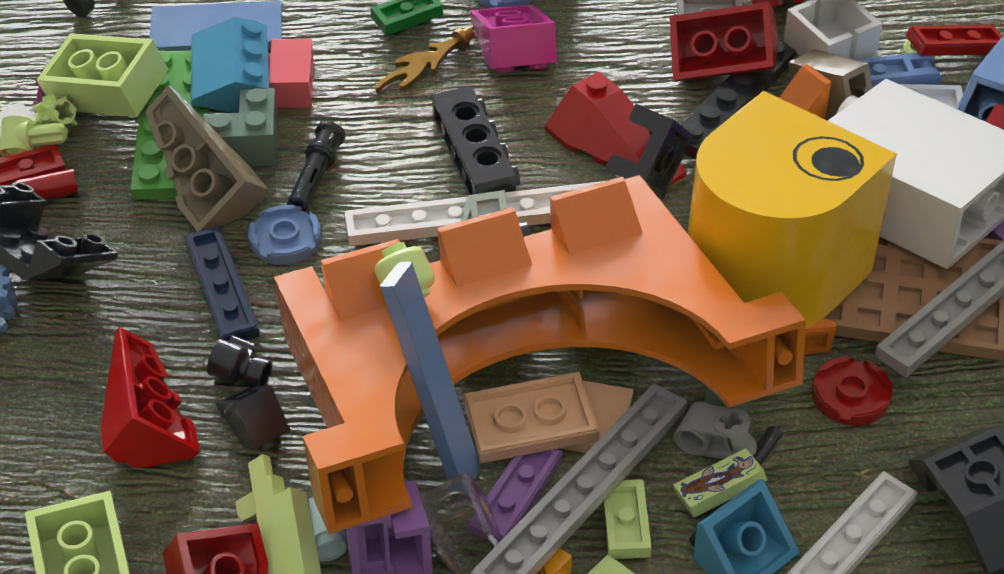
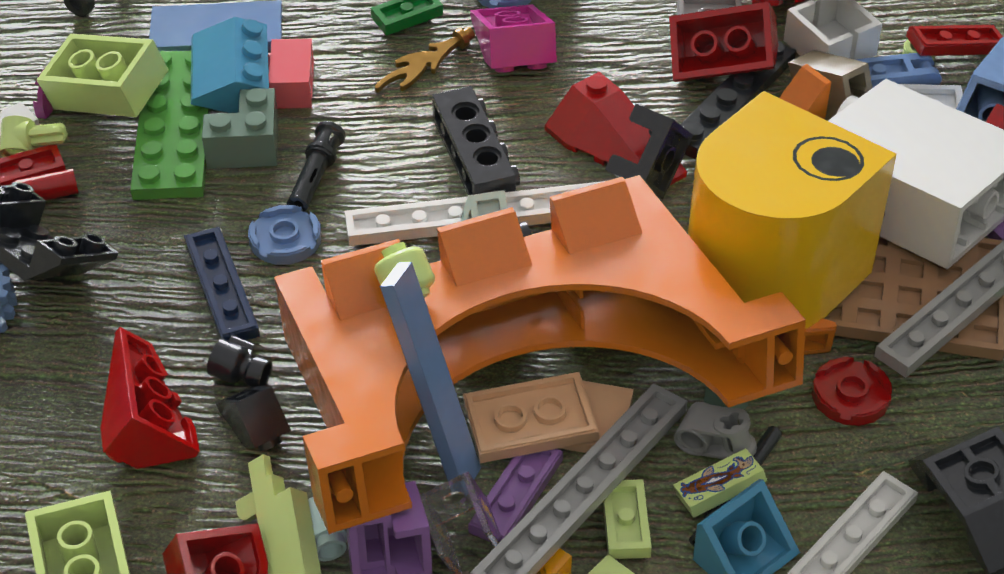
yellowish green gear [33,93,78,133] -> none
dark tan wedge [145,85,269,232] -> none

